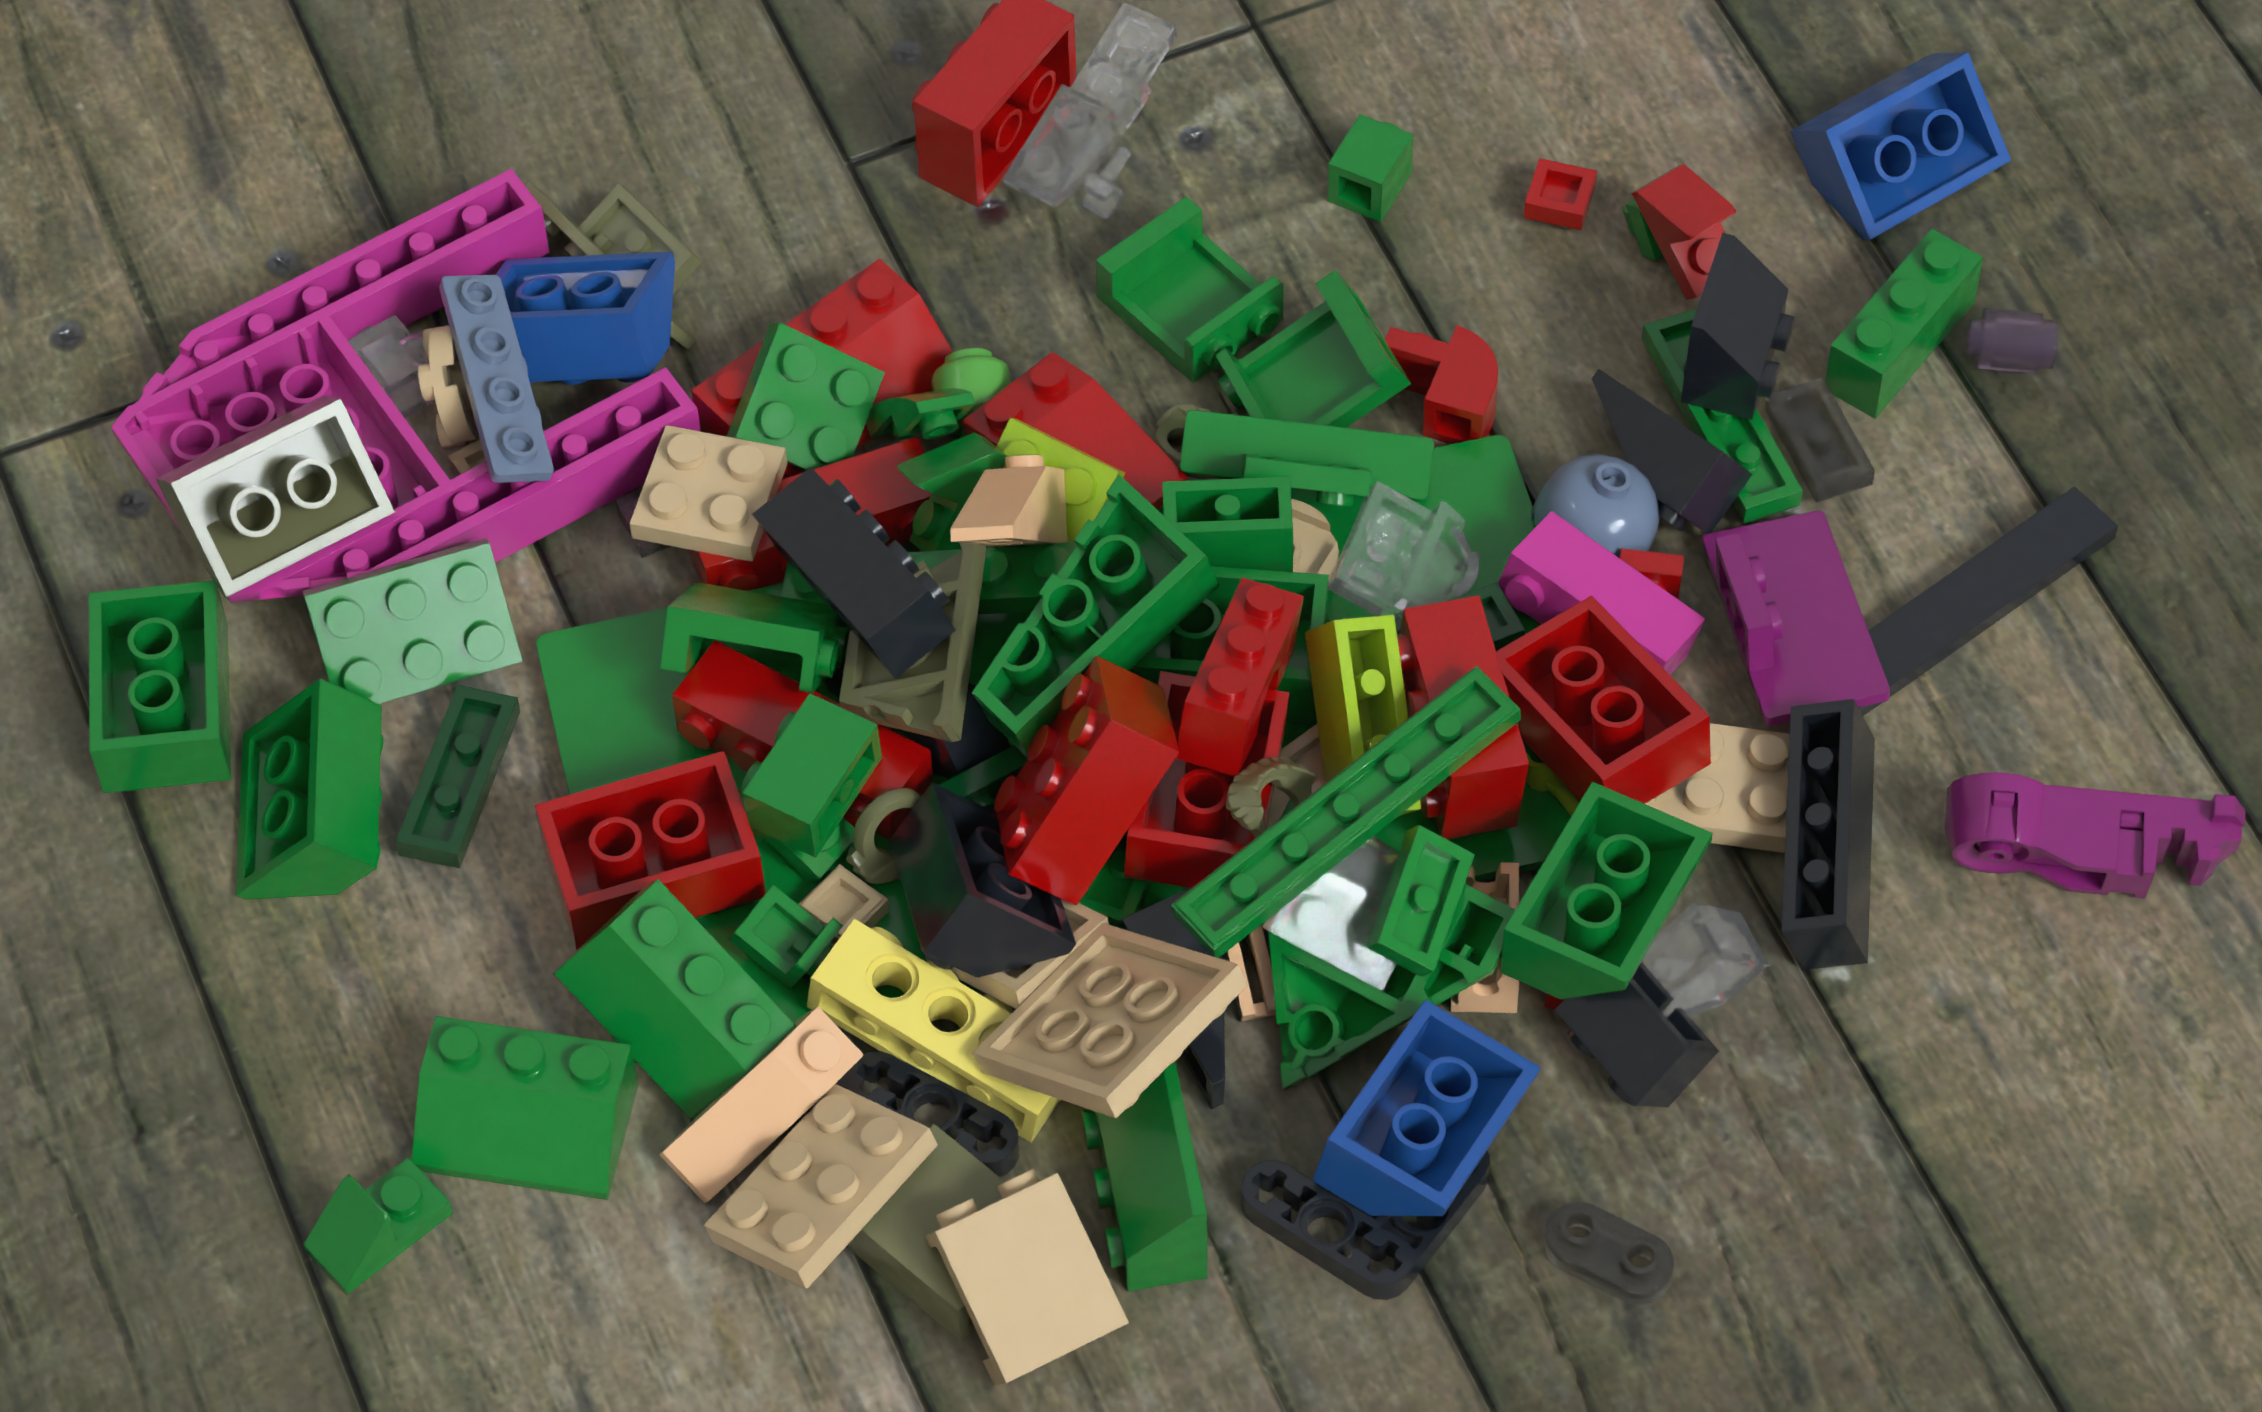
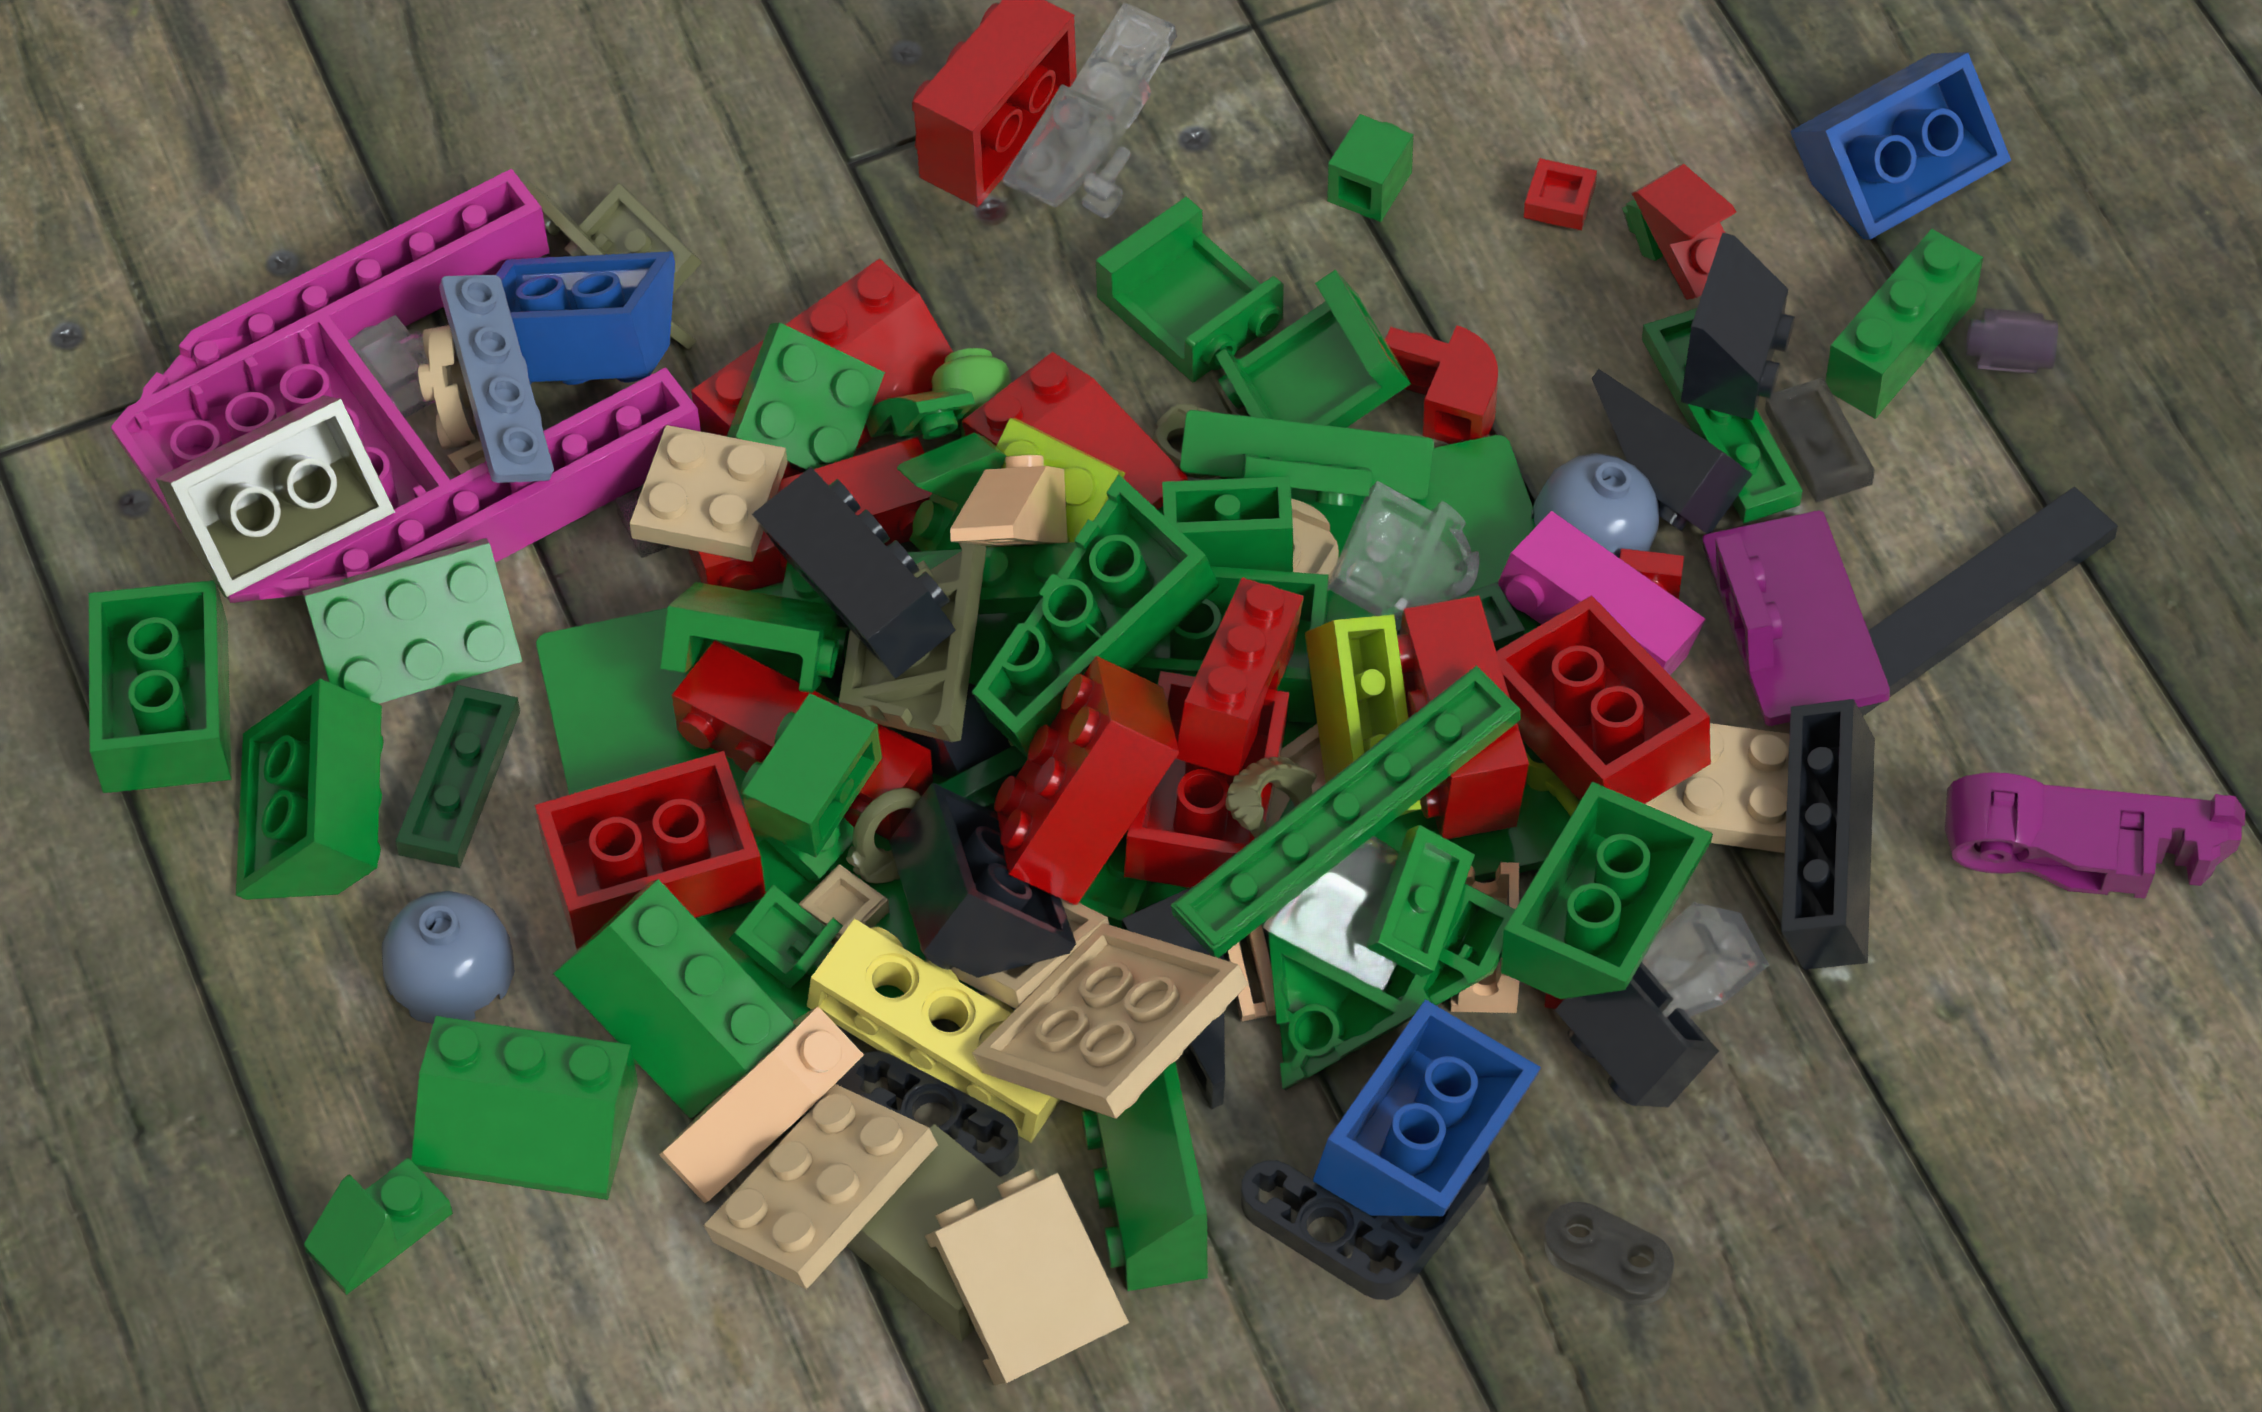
none -> sand blue cylinder [382,891,515,1024]

